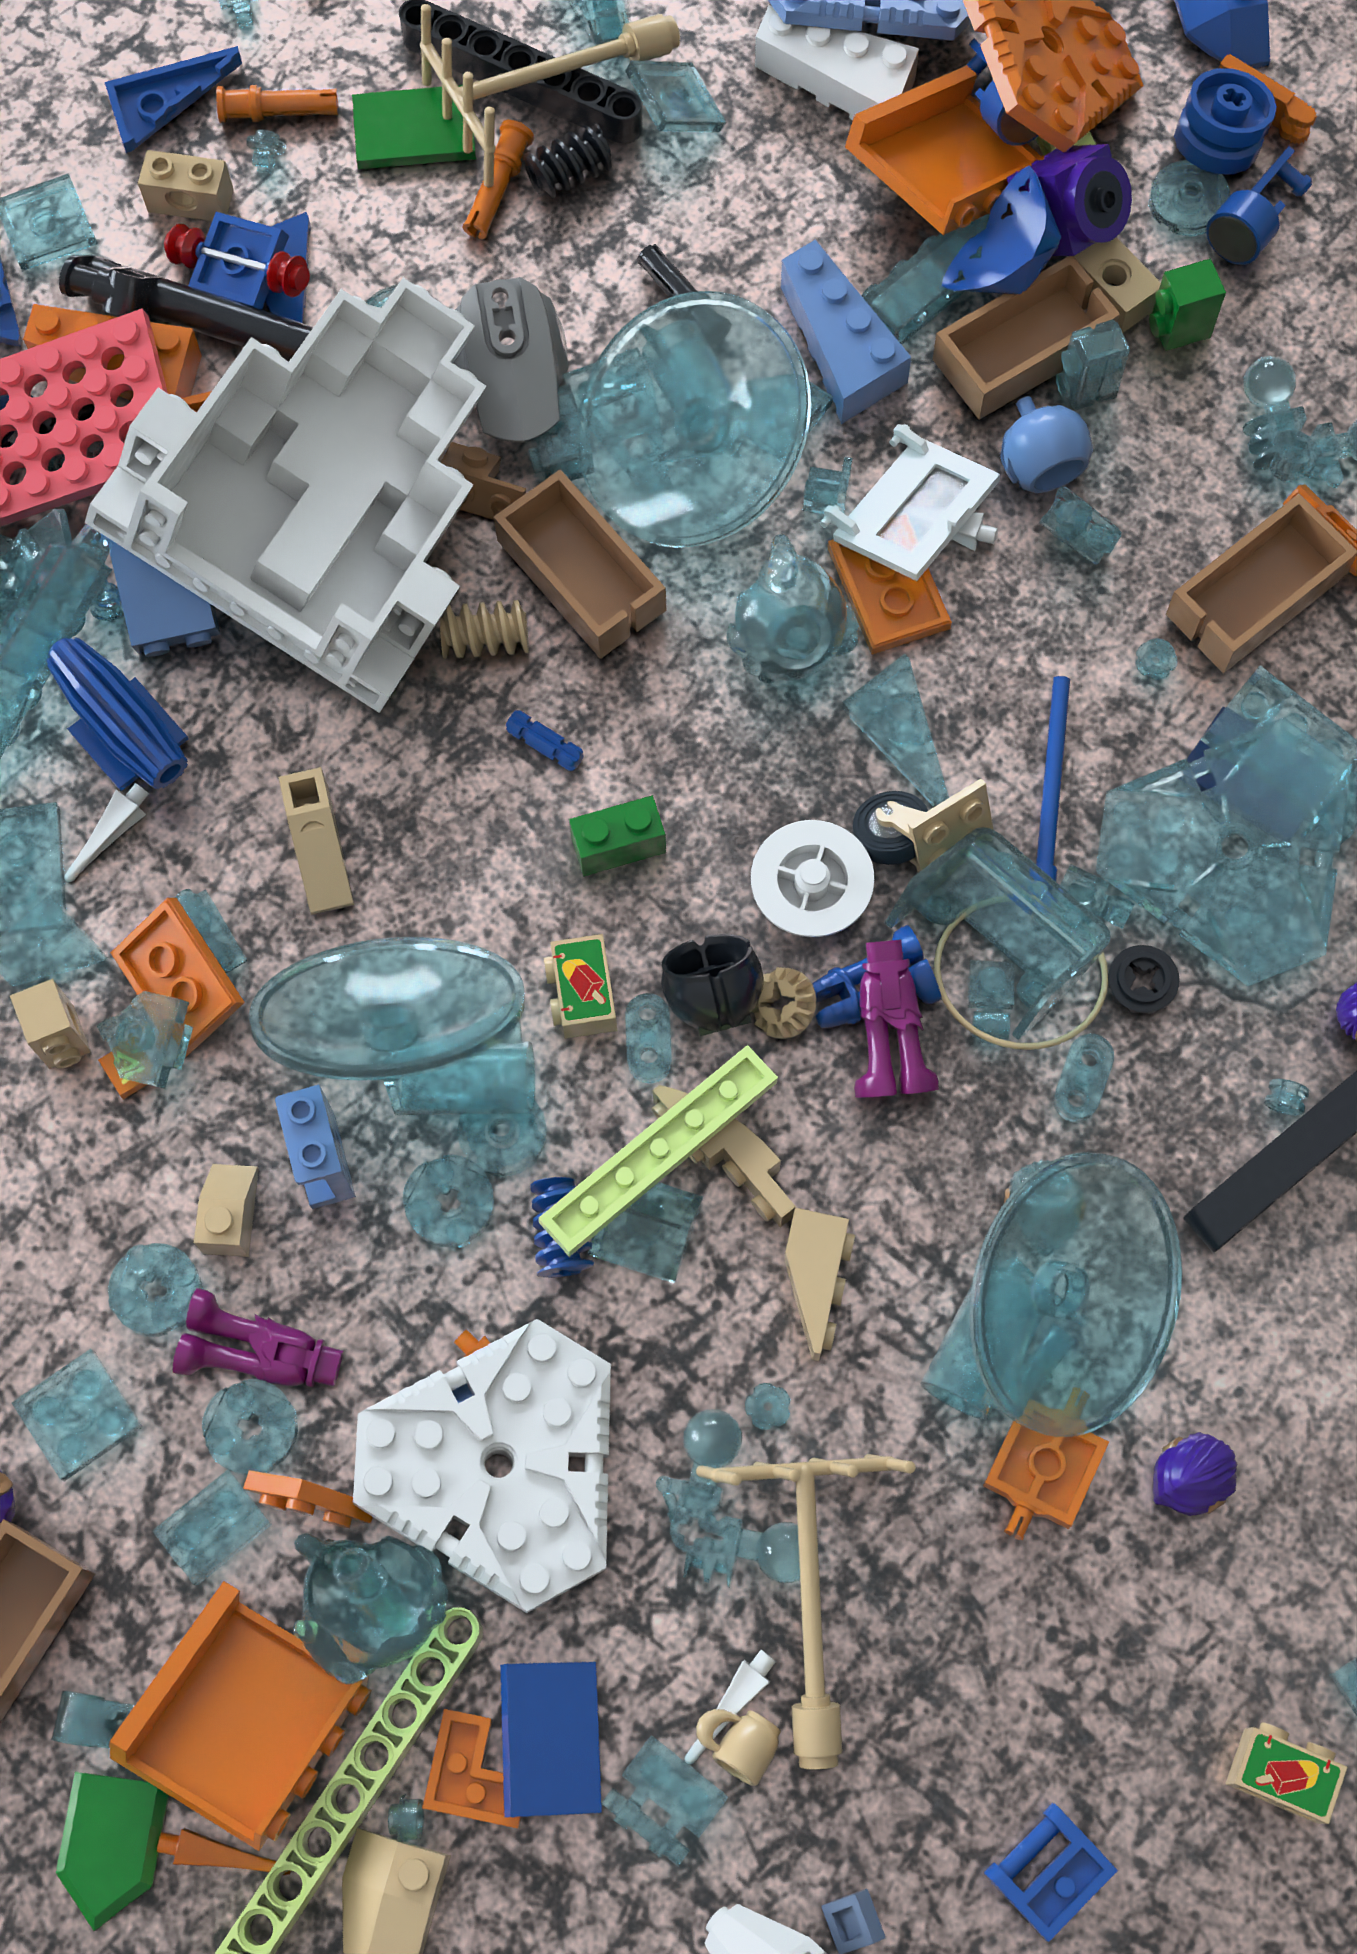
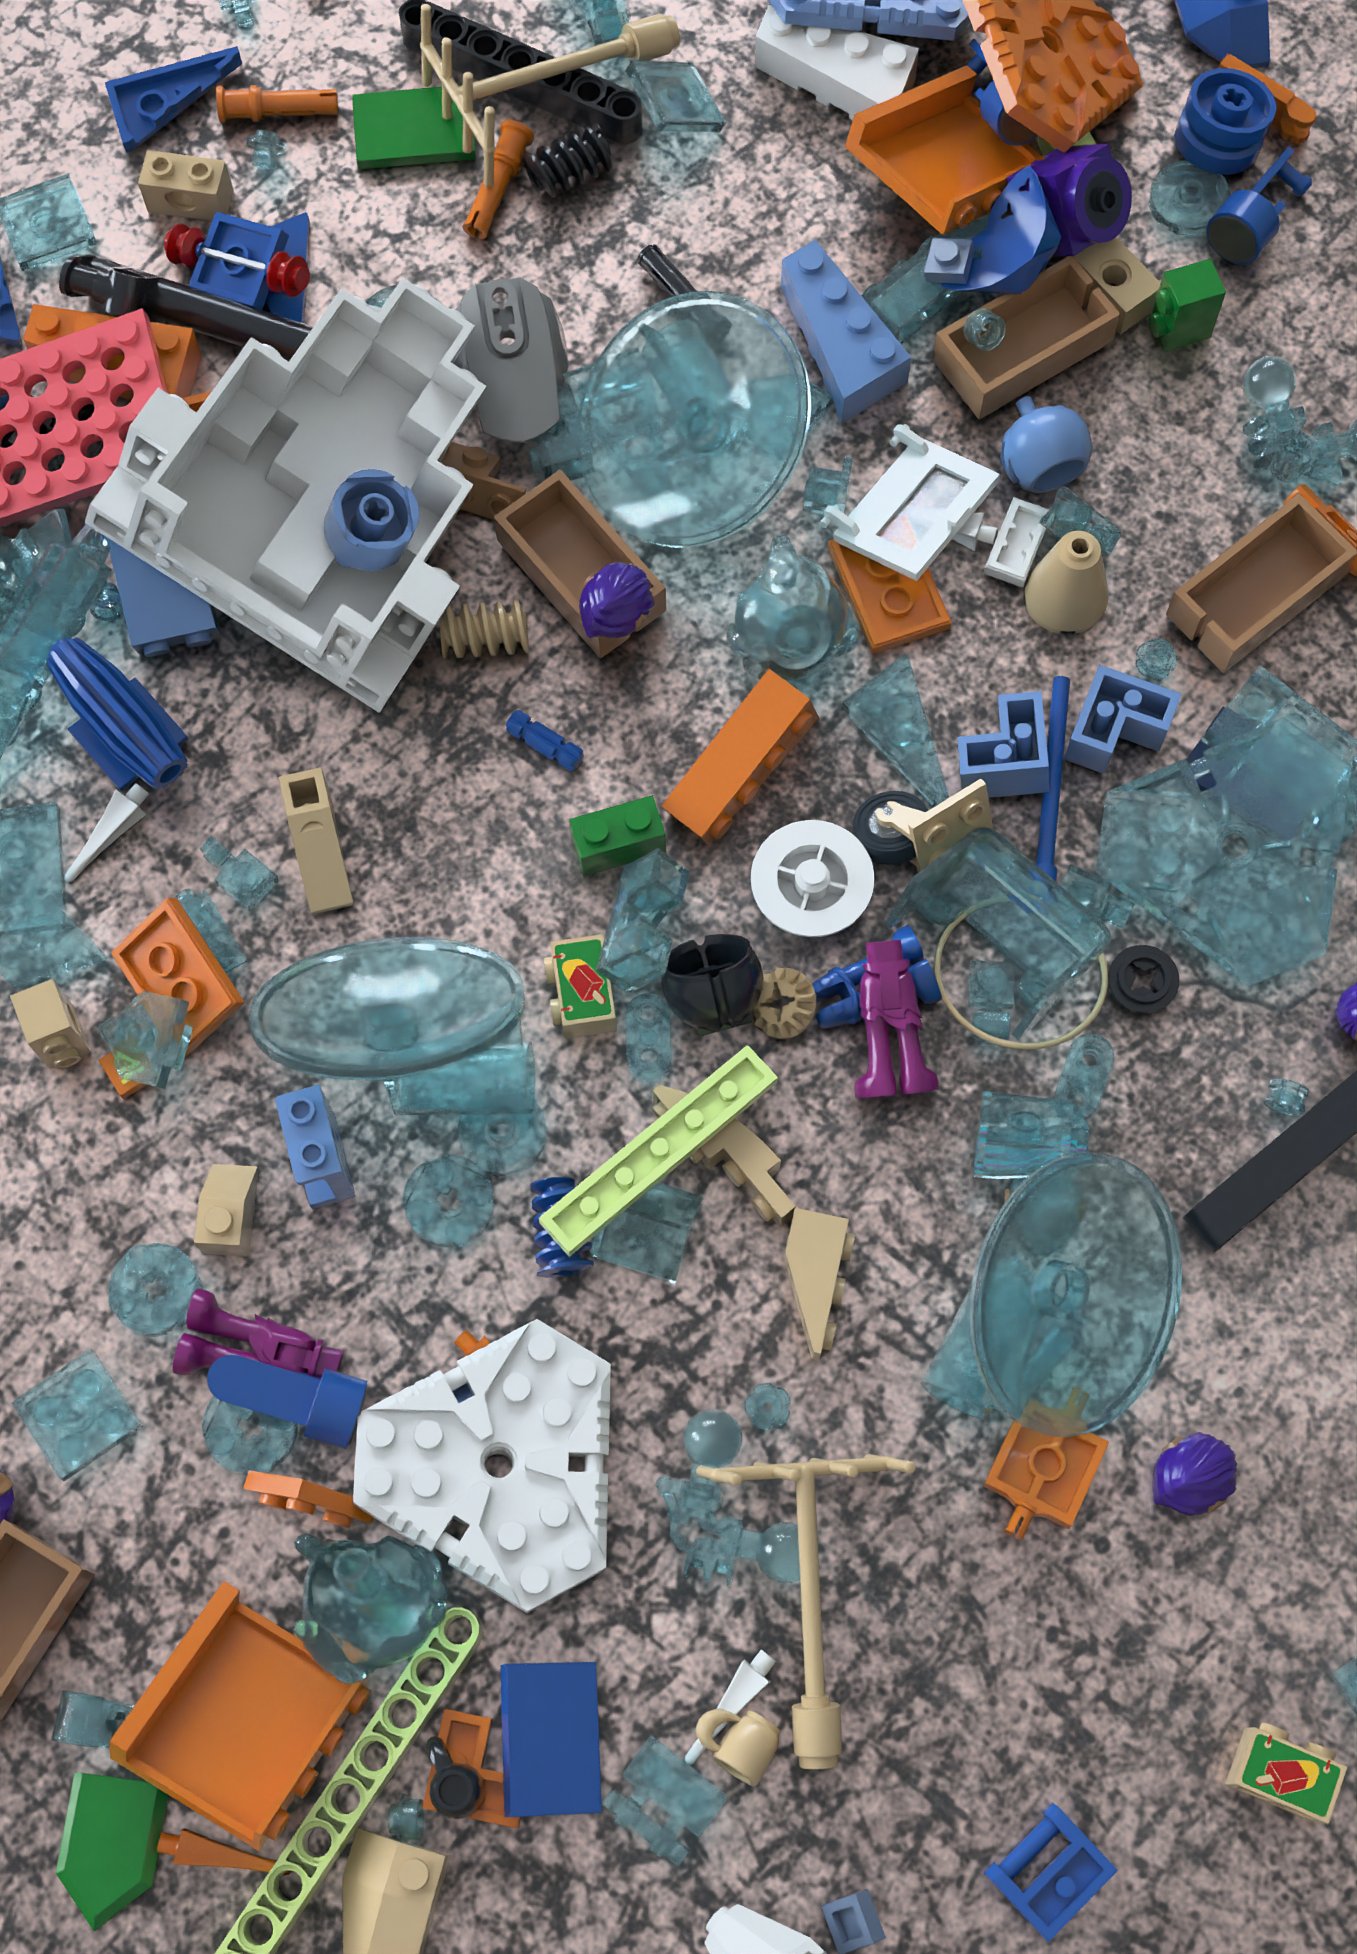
clear light blue plate [152,1469,272,1586] -> none
clear light blue brick [1056,320,1130,410] -> none
none -> clear light blue plate [200,836,279,912]
none -> blue piece [207,1354,368,1449]
none -> medium blue brick [323,469,419,571]
none -> black piece [426,1736,485,1819]
none -> dark purple hair [579,562,655,638]
none -> clear light blue arch [596,848,690,993]
none -> orange wedge [661,669,819,844]
none -> sand blue plate [924,238,975,284]
none -> medium blue brick [957,691,1050,798]
none -> clear light blue bush [963,308,1006,351]
none -> clear light blue slope [973,1091,1089,1179]
none -> white plate [984,497,1053,588]
none -> tan cone [1025,531,1109,634]
none -> medium blue brick [1064,664,1182,774]

